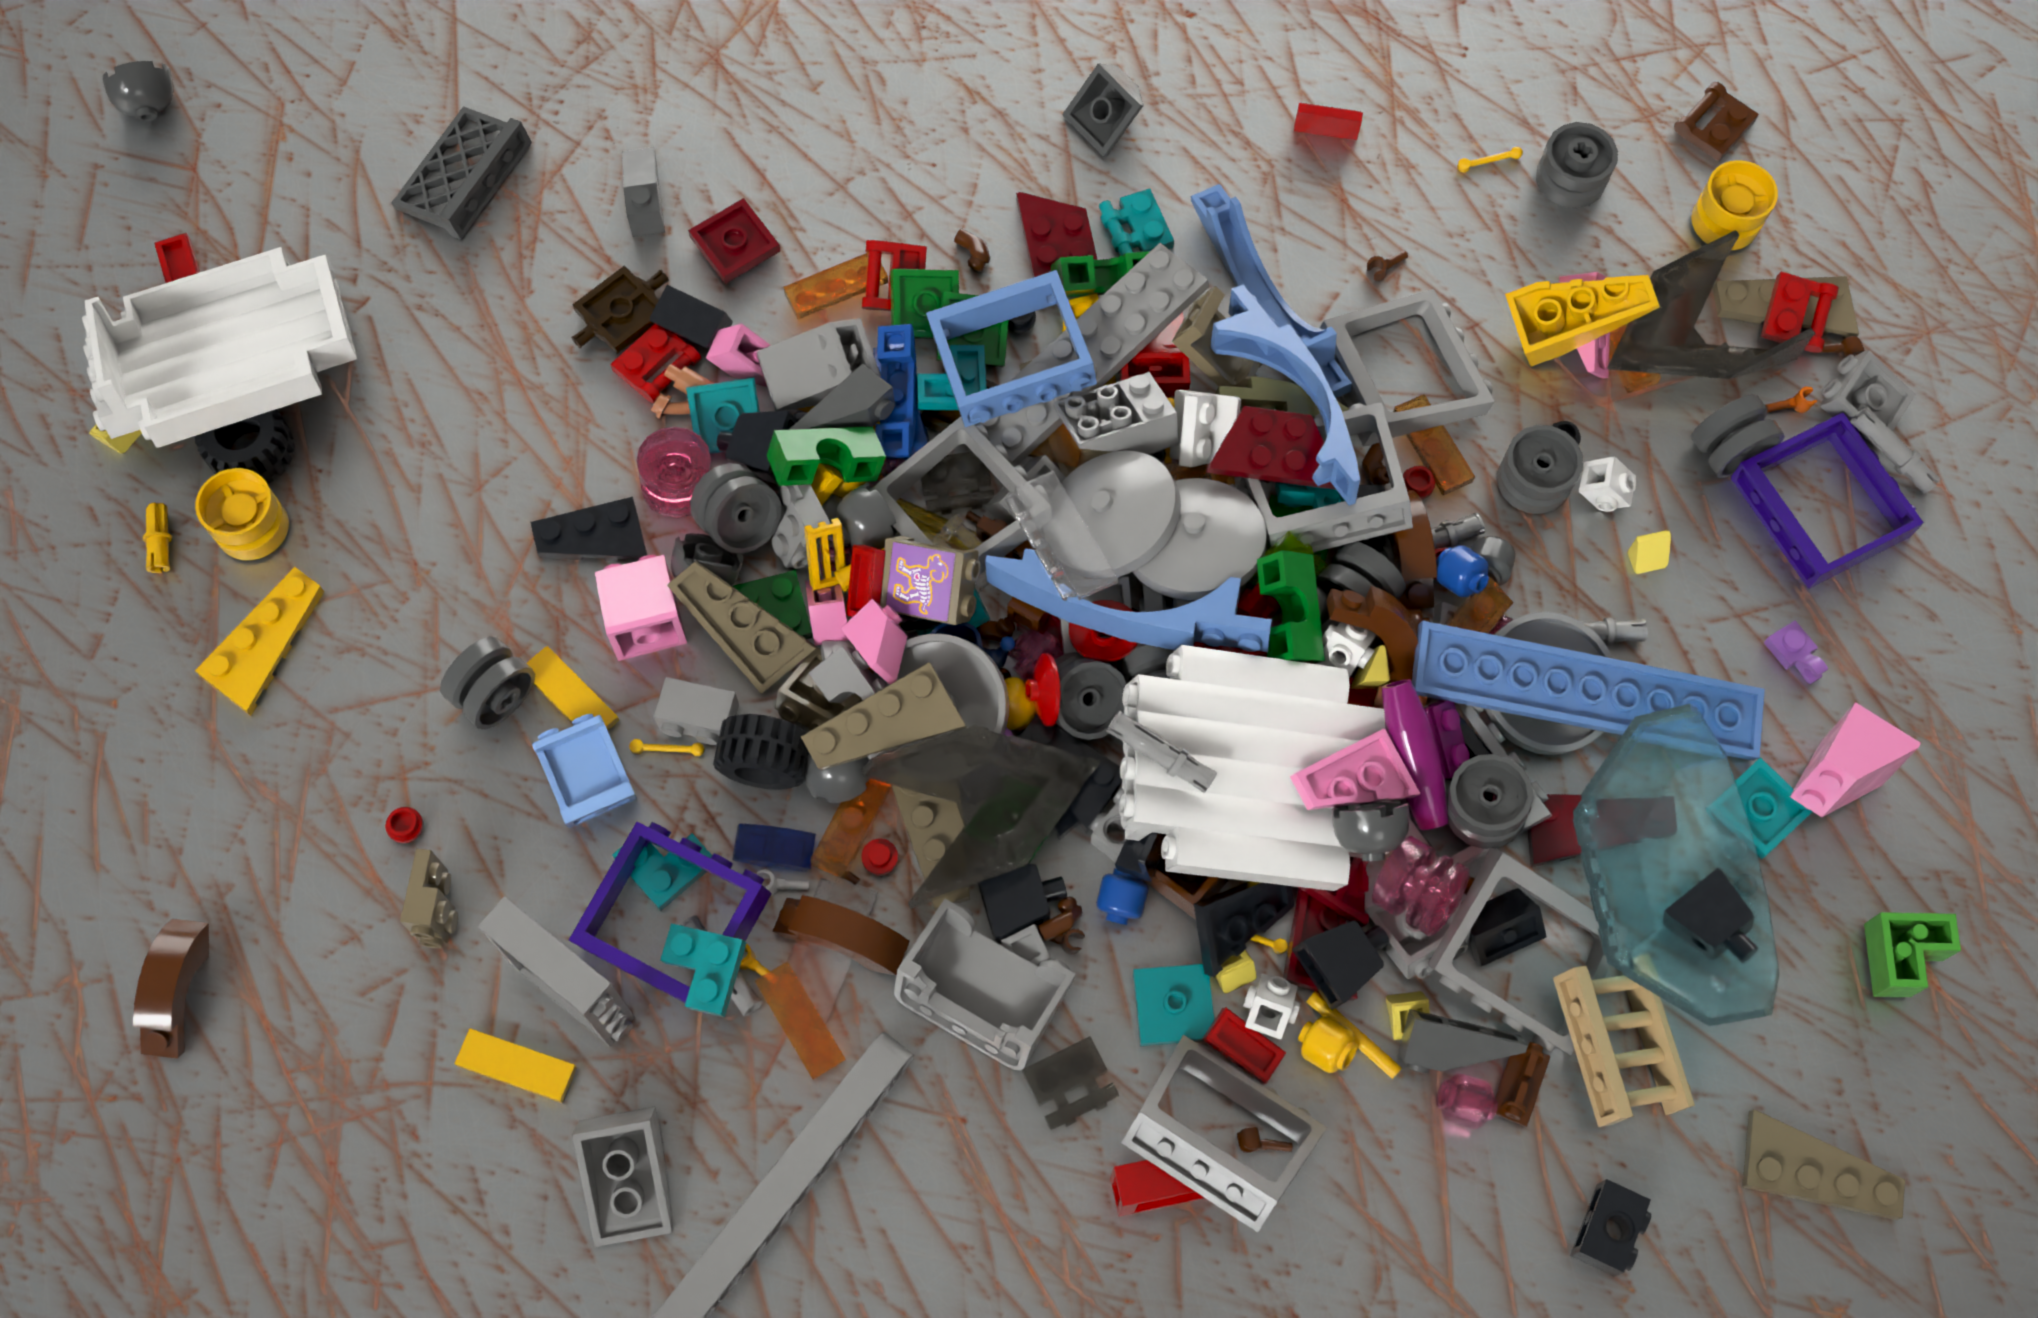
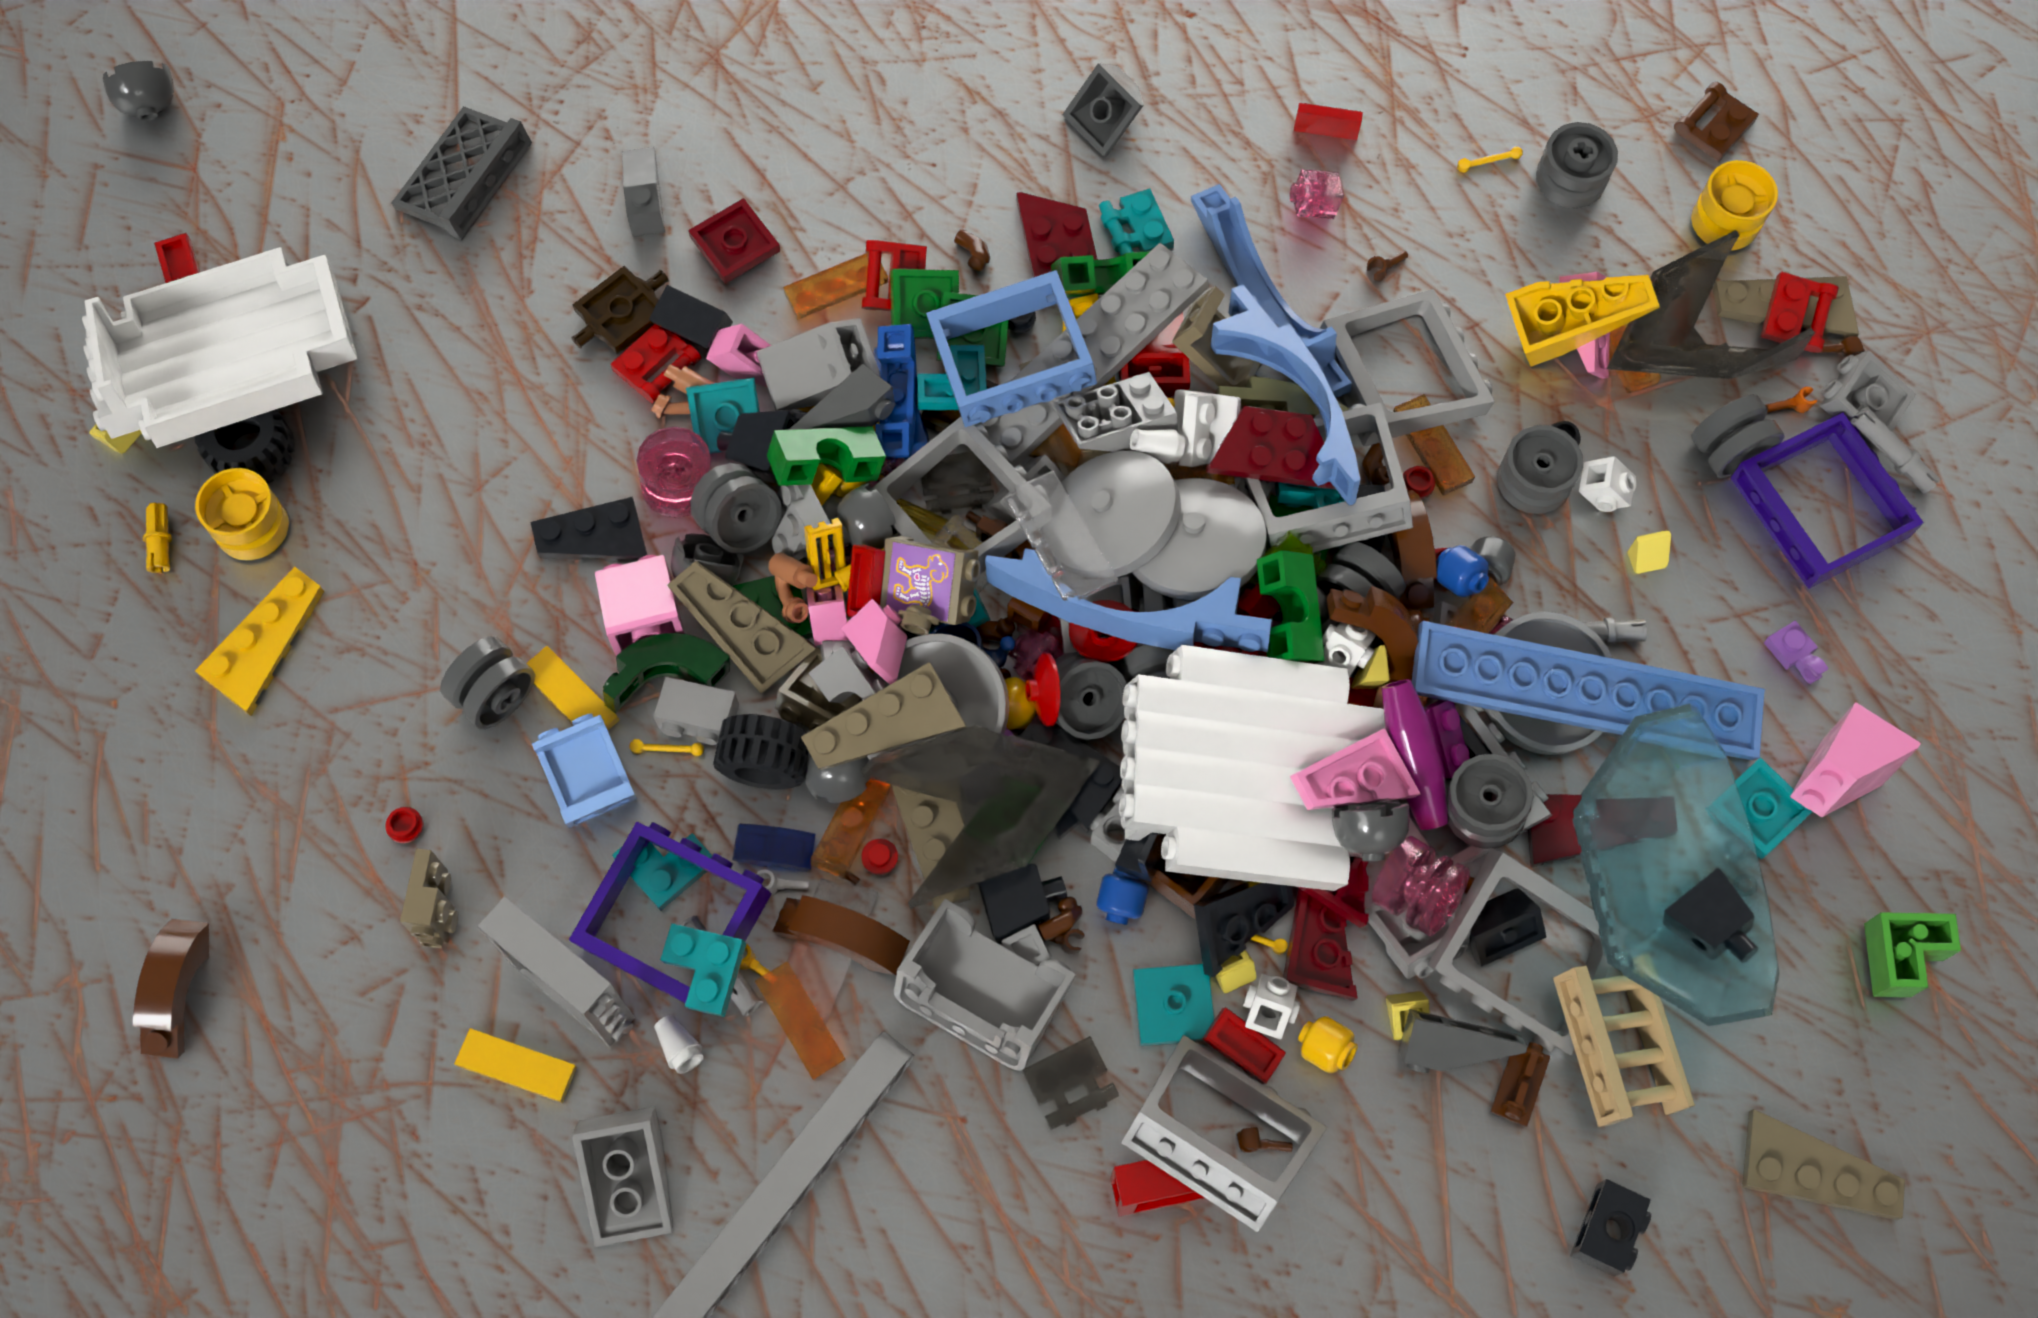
light grey pin [1106,710,1217,793] -> none
black torso [1292,920,1389,1011] -> none
yellow bar [1306,991,1402,1079] -> none
light grey pin [1381,512,1485,565] -> none
clear pink head [1436,1073,1498,1129] -> none
none -> dark green arch [603,633,730,713]
none -> white cone [654,1015,704,1074]
none -> nougat plant [769,552,818,623]
none -> dark tan plate [898,605,939,635]
none -> white cone [1130,429,1185,464]
none -> clear pink brick [1290,169,1344,219]

